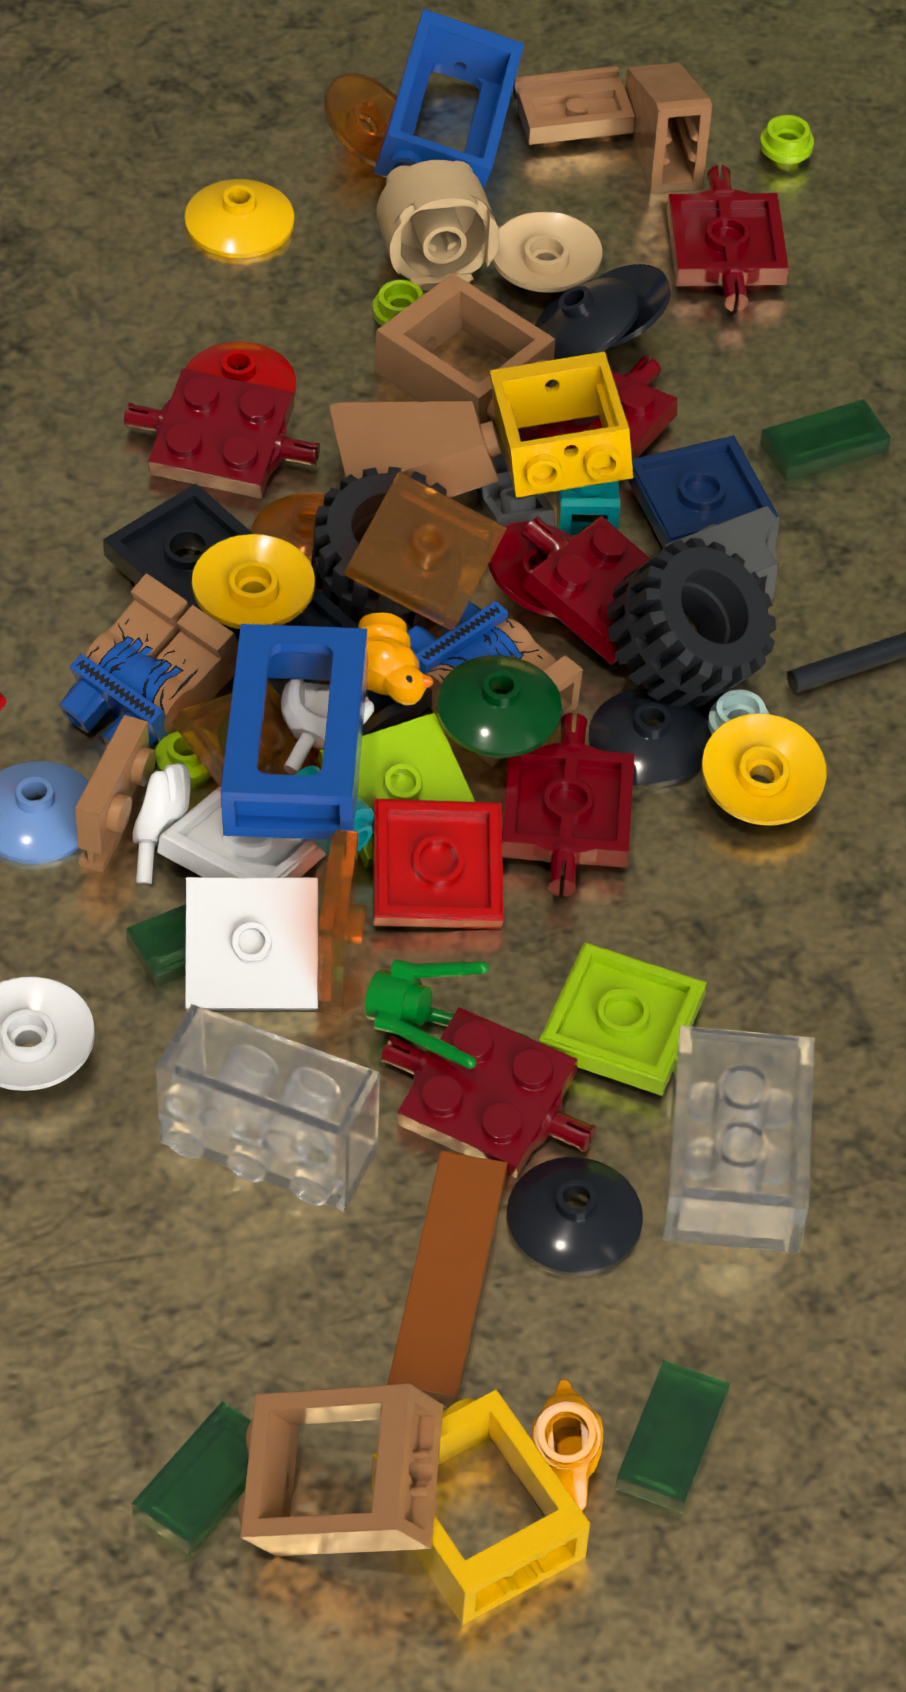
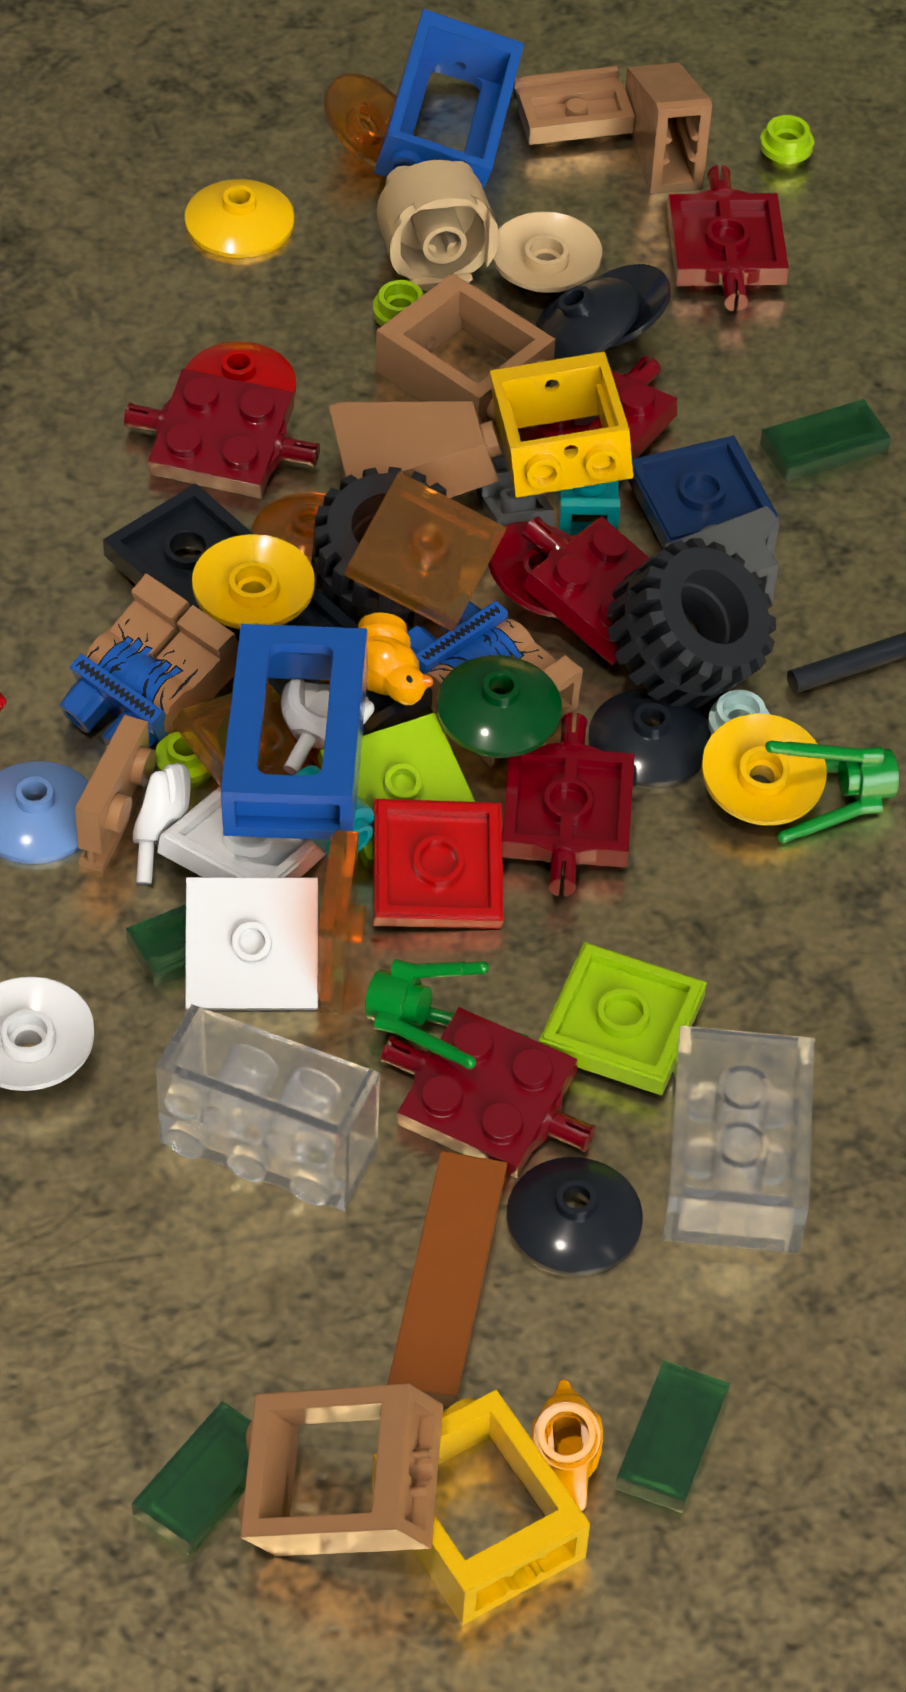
none -> green plant [765,741,899,843]

